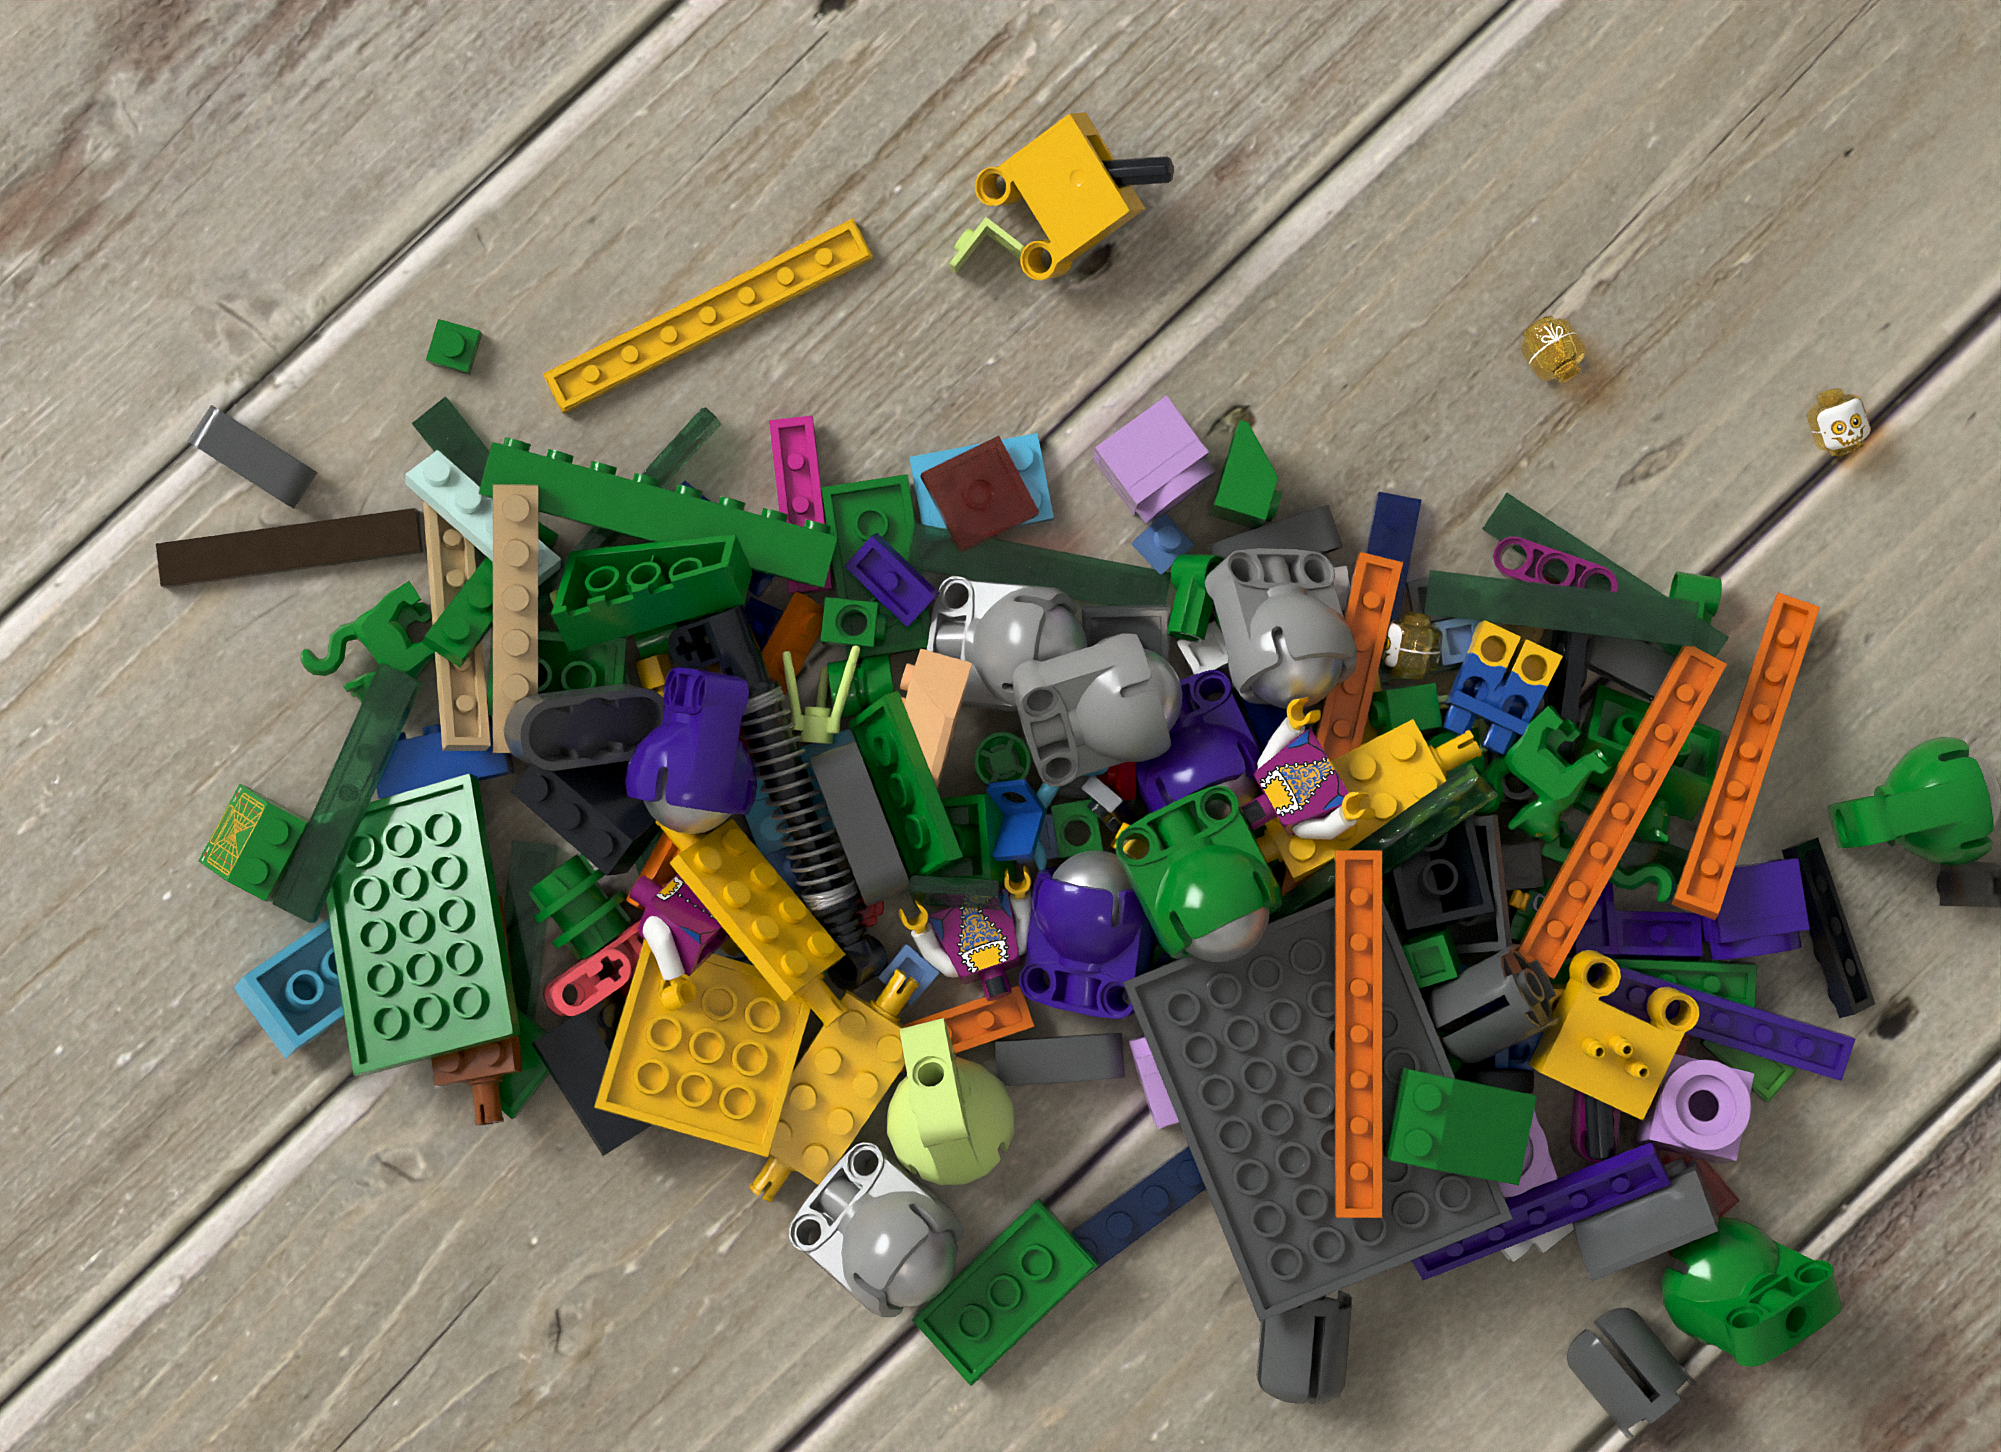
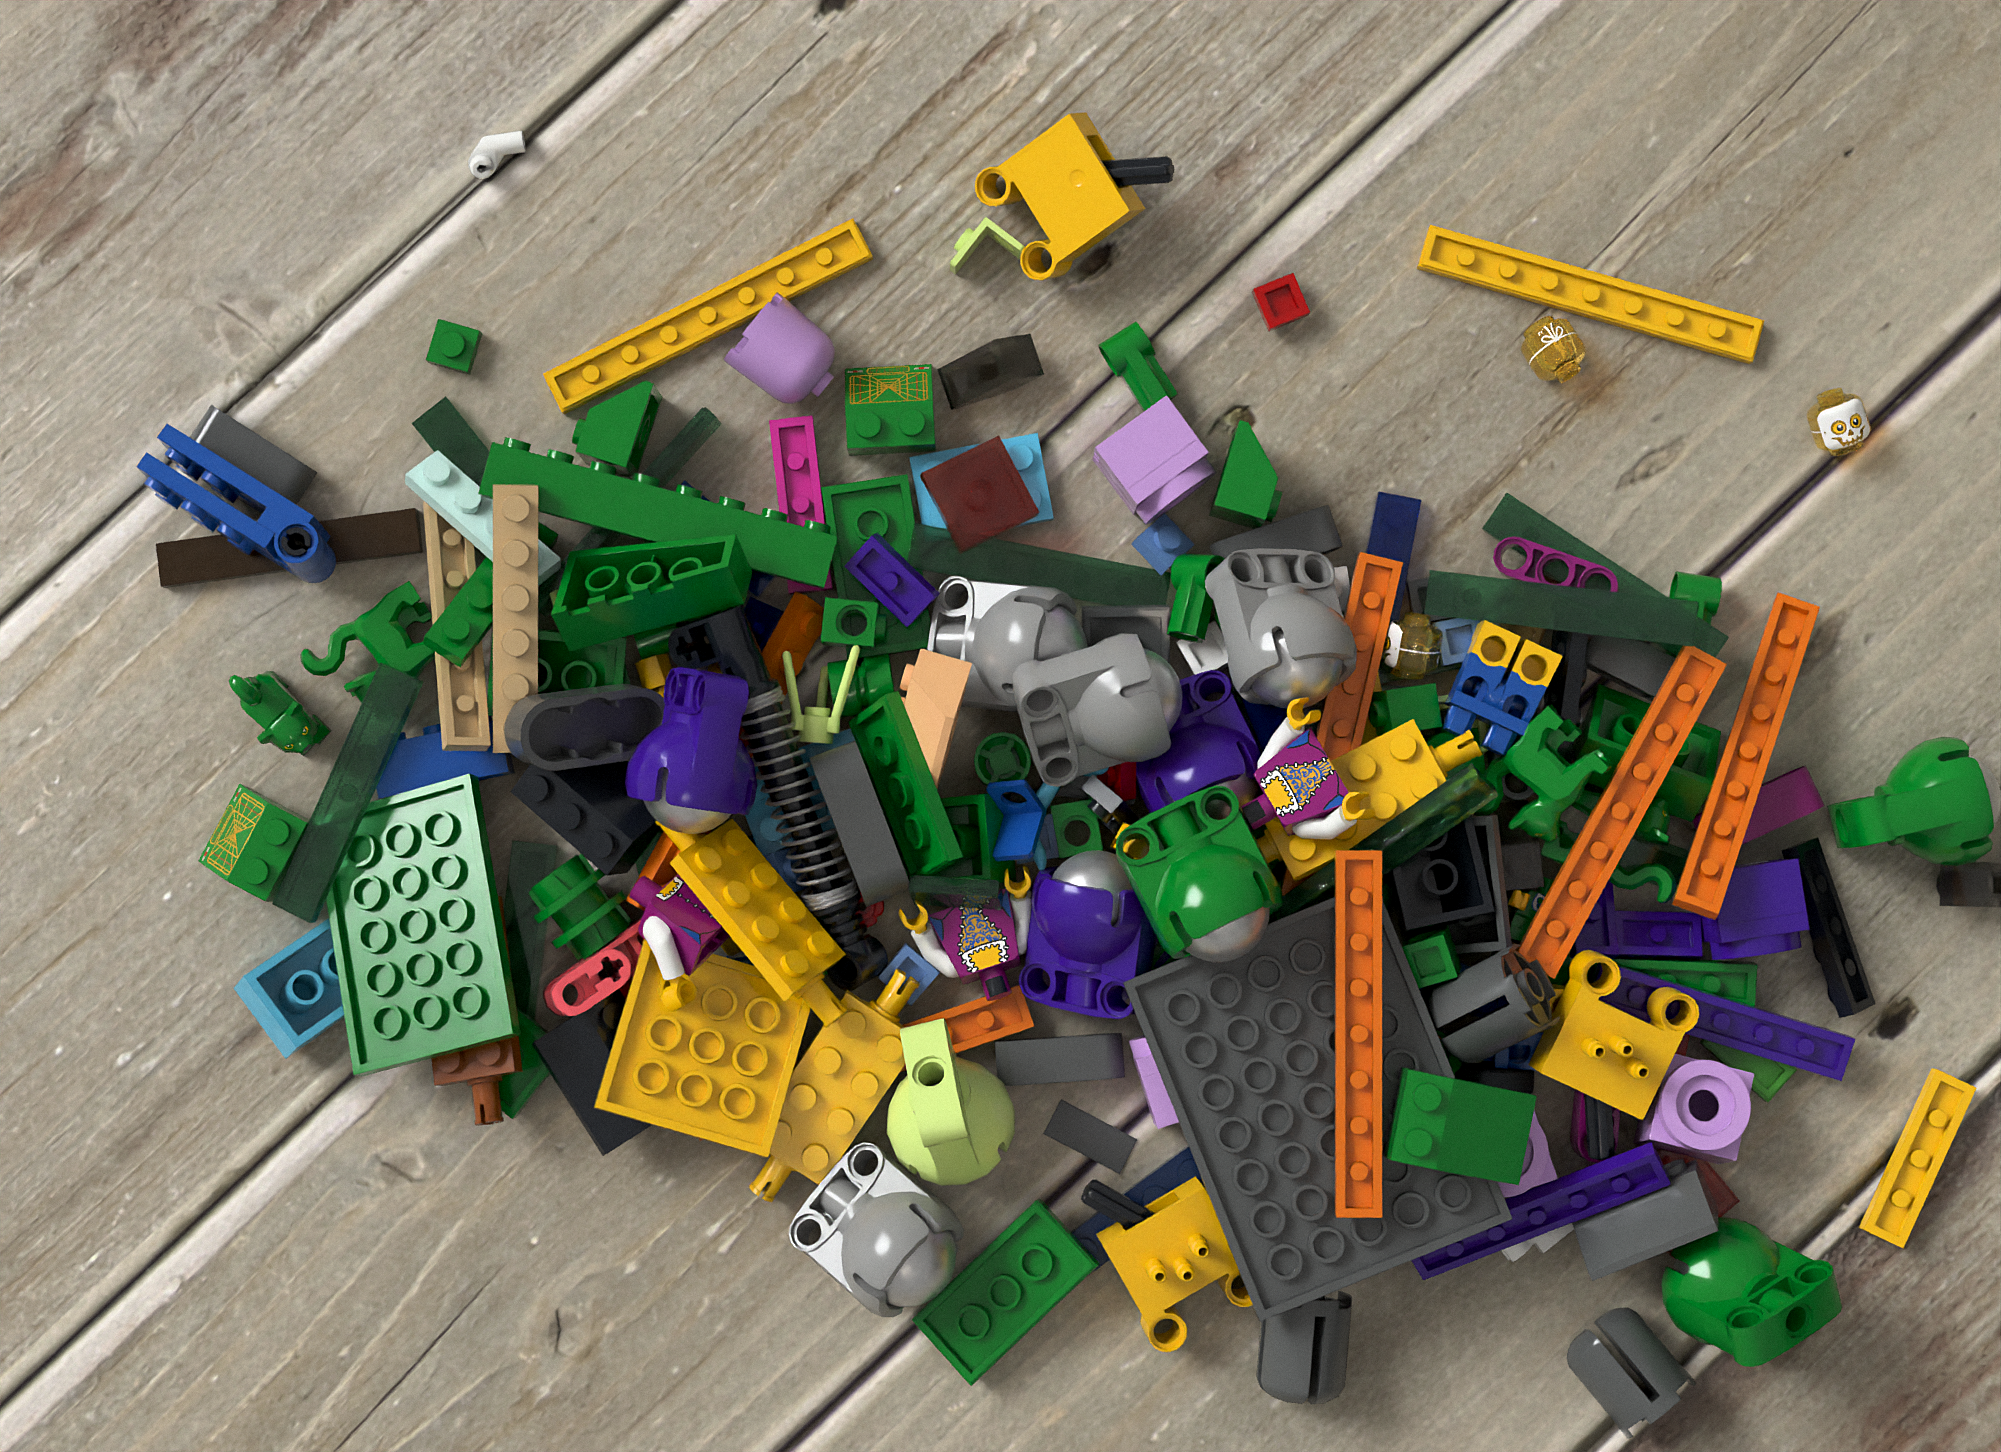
none -> blue hinge [136,423,336,583]
none -> green animal [229,671,332,756]
none -> white arm [468,131,526,179]
none -> green slope [572,381,663,478]
none -> lavender cylinder [724,292,835,404]
none -> green slope [845,364,936,456]
none -> clear smoke slope [937,334,1044,410]
none -> dark grey sticker [1043,1099,1137,1174]
none -> yellow piece [1081,1176,1252,1352]
none -> green piece [1098,322,1178,412]
none -> red plate [1252,273,1310,332]
none -> yellow tile [1417,225,1765,364]
none -> magenta beam [1692,765,1825,845]
none -> yellow plate [1859,1068,1977,1248]

